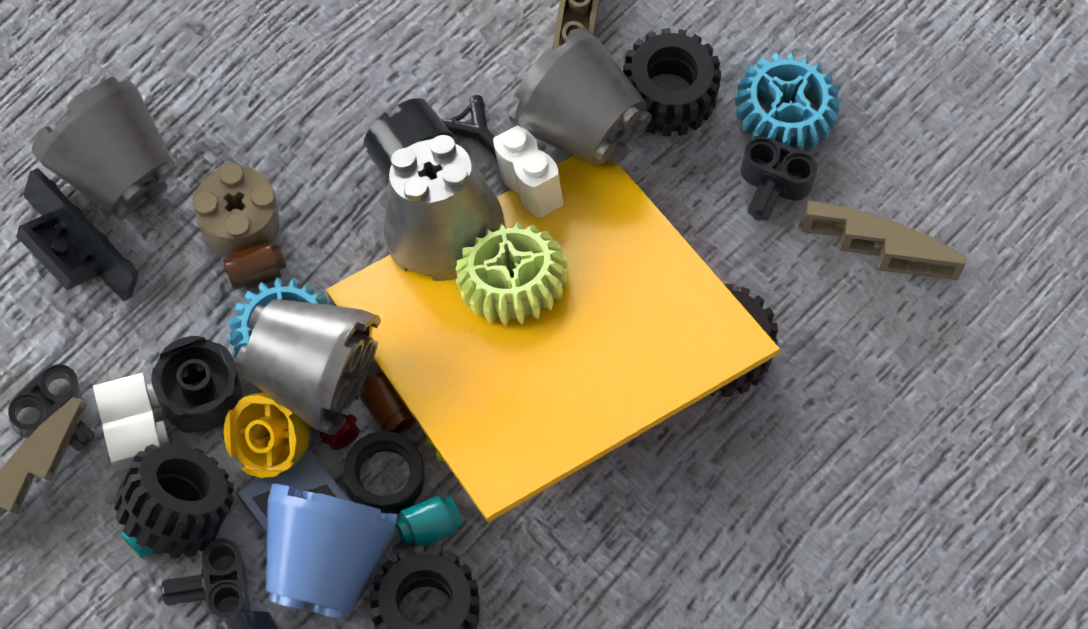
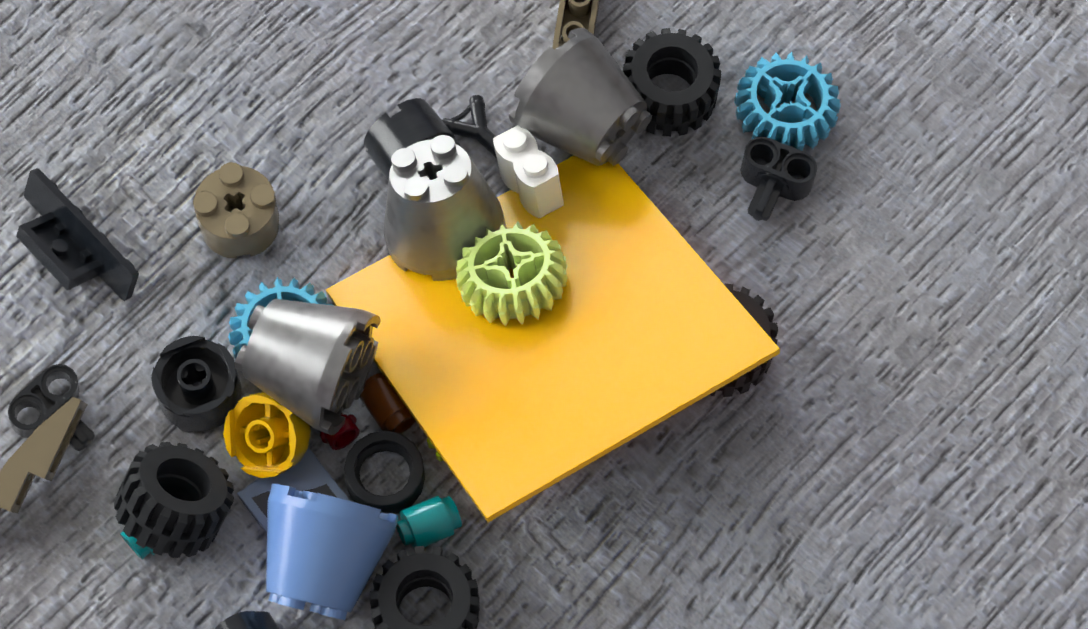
flat silver cone [32,76,177,220] -> none
white brick [93,373,170,471] -> none
black beam [161,538,250,625] -> none
reddish brown brick [223,240,286,291] -> none
dark tan slope [801,200,966,281] -> none

